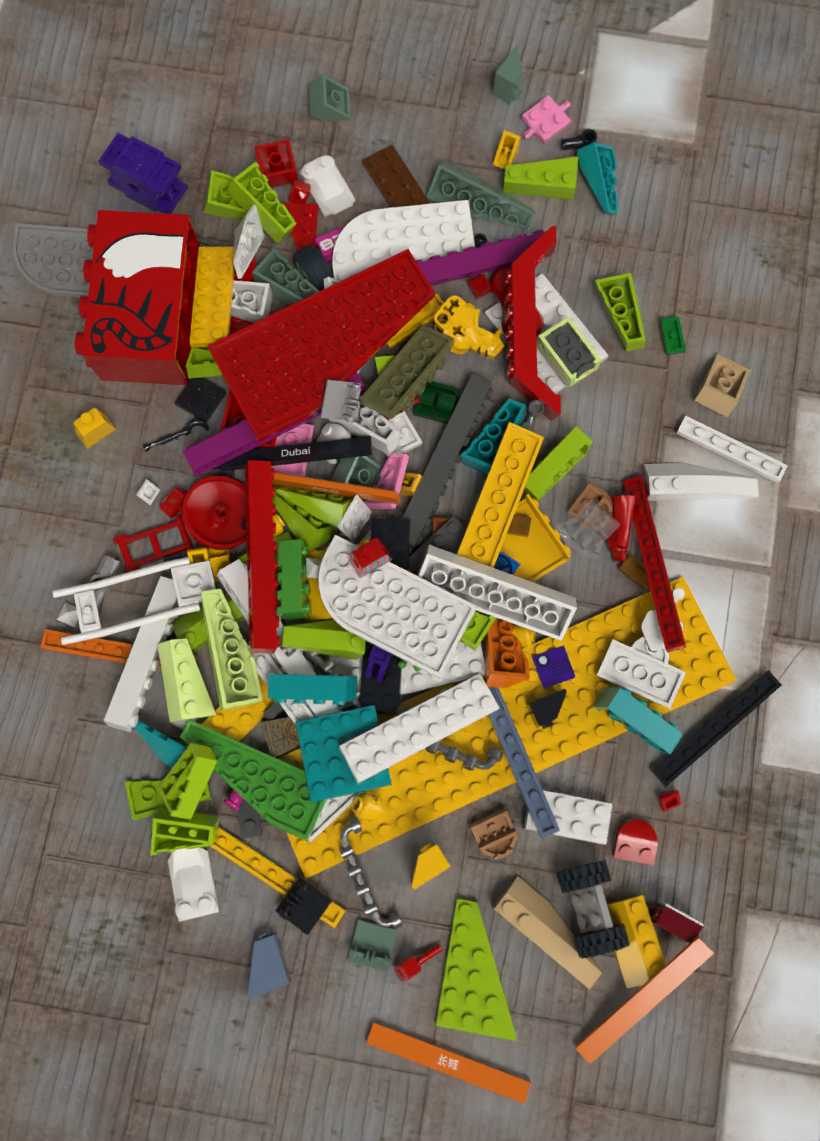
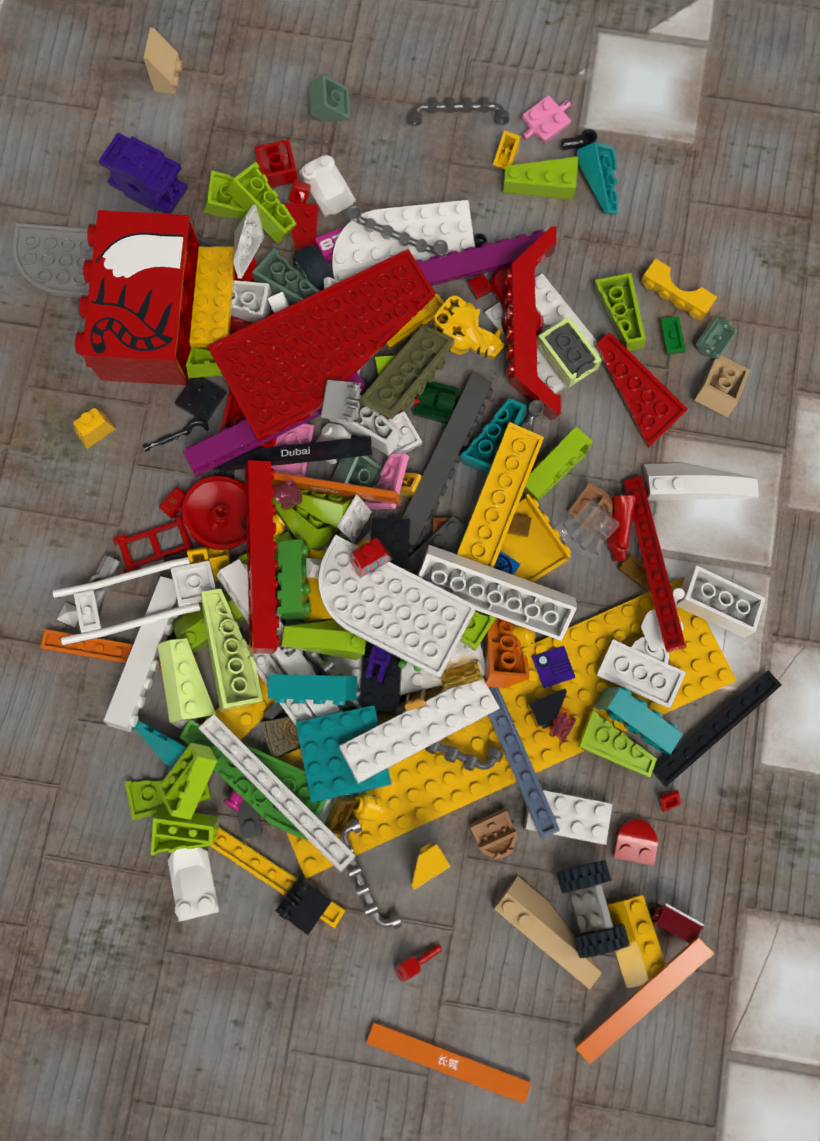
white slope [136,479,160,505] -> none
sand blue slope [248,932,291,998] -> none
sand green hinge [348,920,398,972] -> none
reddish brown plate [362,144,430,208] -> none
sand green wedge [426,161,536,229] -> none
lime wing [436,898,517,1041] -> none
sand green slope [493,47,523,105] -> none
white plate [676,416,788,483] -> none
none -> tan slope [143,27,183,94]
none -> white plate [199,714,355,872]
none -> white slope [268,292,289,313]
none -> clear pink wheel [274,480,302,510]
none -> pearl gold tile [324,796,357,834]
none -> flat silver bar [347,204,448,257]
none -> pearl gold tile [404,688,428,711]
none -> flat silver bar [408,97,510,126]
none -> clear yellow plate [441,661,482,690]
none -> clear pink wheel [549,710,577,743]
none -> lime wing [577,710,657,778]
none -> red wing [595,332,688,448]
none -> yellow arch [641,258,717,321]
none -> white brick [676,565,766,638]
none -> sand green hinge [696,316,738,359]

